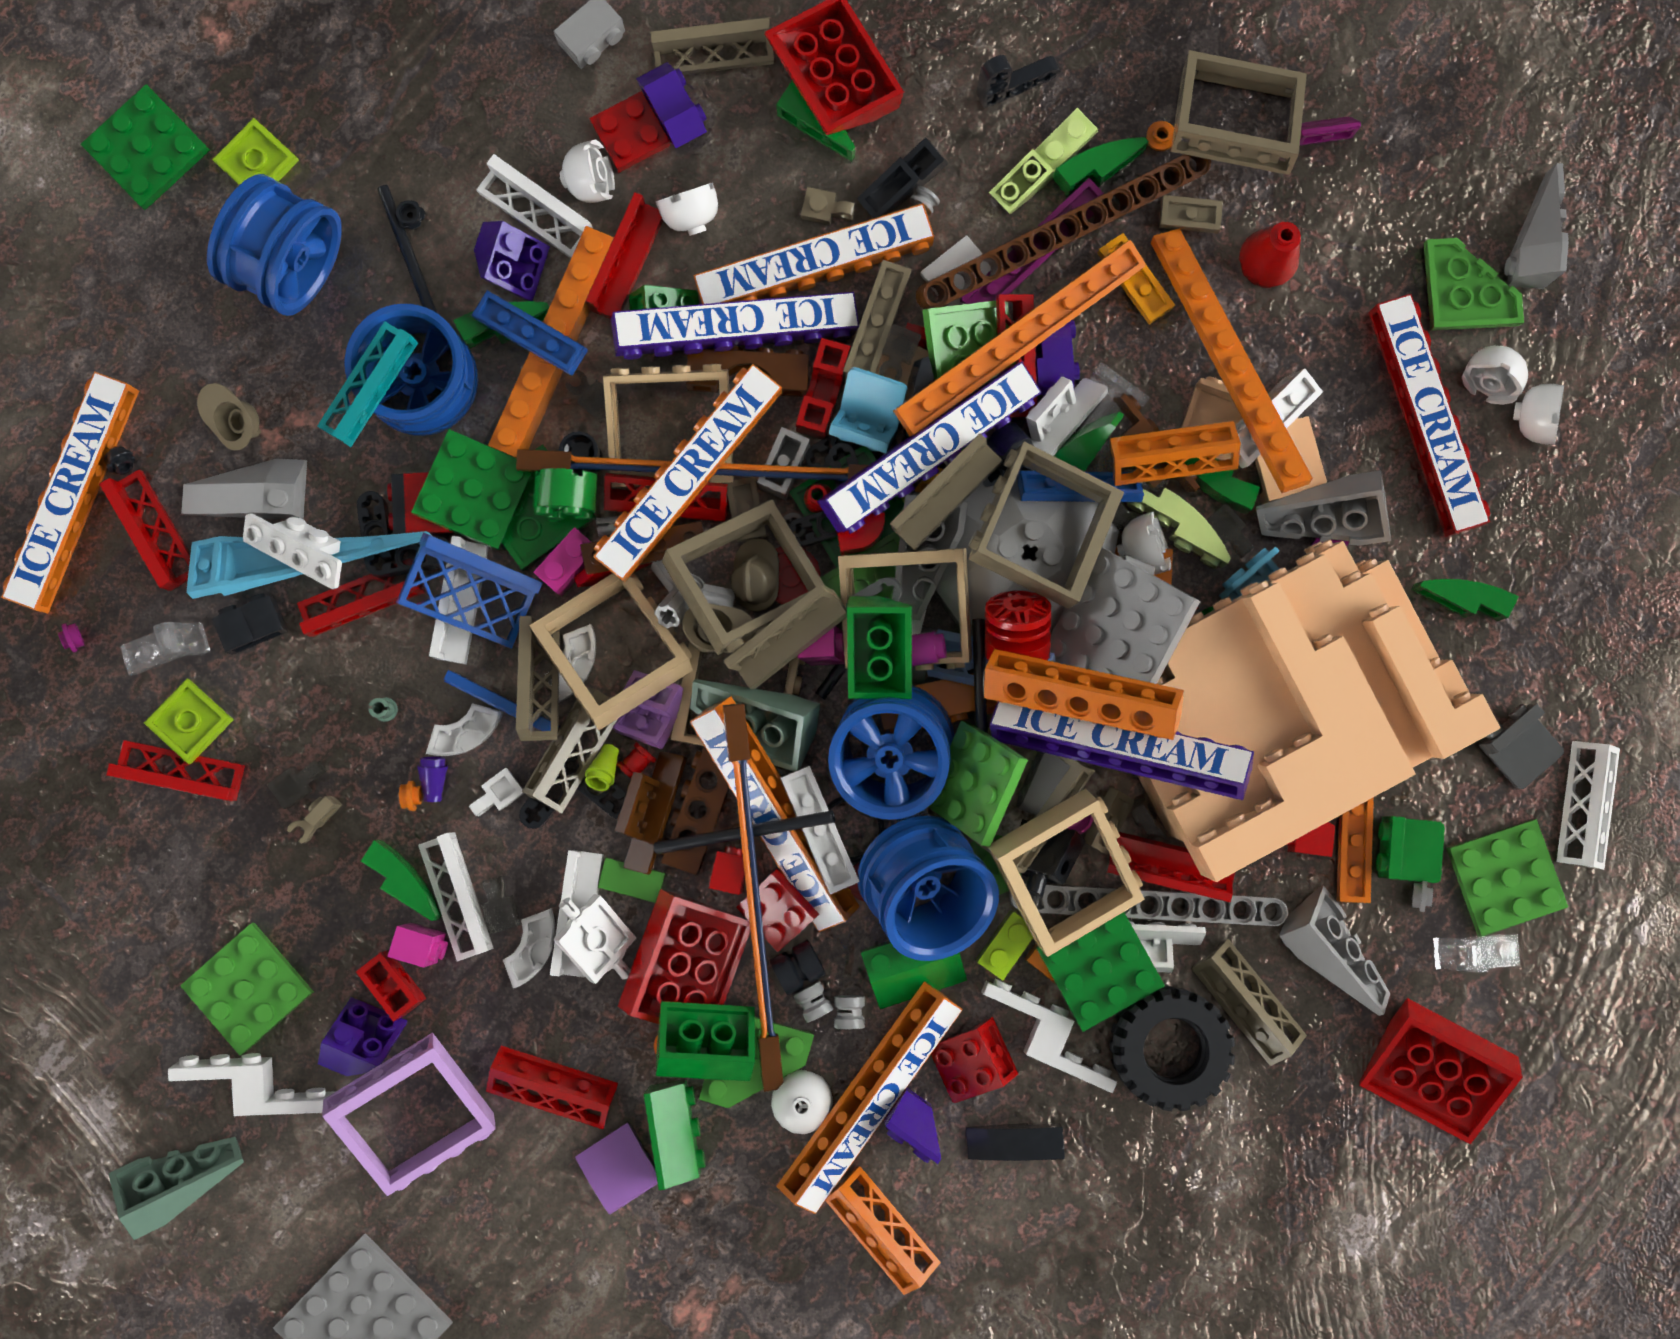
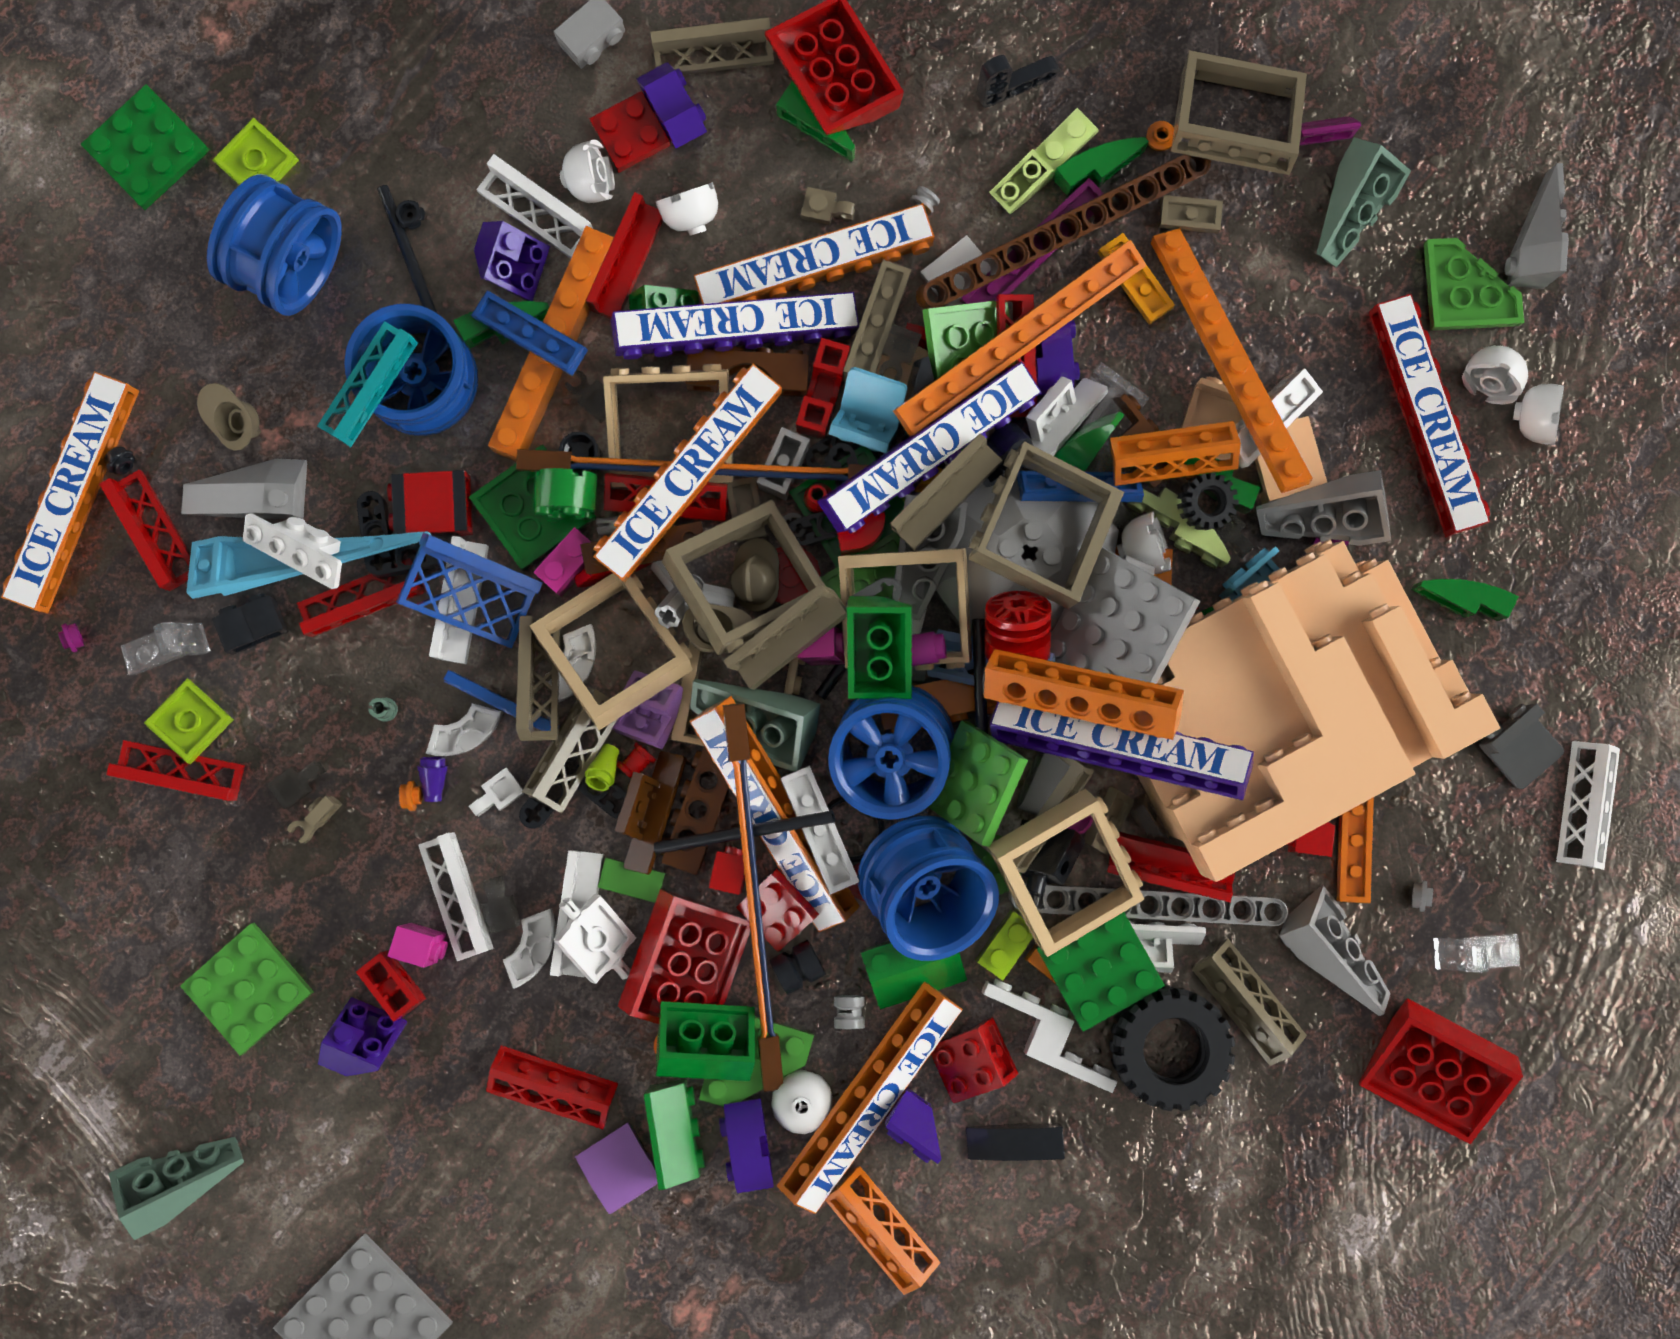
white bracket [168,1053,336,1116] -> none
lavender window [322,1032,496,1196] -> none
green slope [360,840,441,921] -> none
green plate [411,429,533,551] -> none
light grey wheel [793,981,834,1023] -> none
black slope [857,137,949,219] -> none
red cone [1239,222,1301,288] -> none
green bracket [1376,816,1445,883] -> none
bright green plate [1446,819,1568,937] -> none
none -> dark purple brick [719,1098,774,1193]
none -> black tyre [1177,473,1239,530]
none -> sand green wedge [1316,137,1411,267]

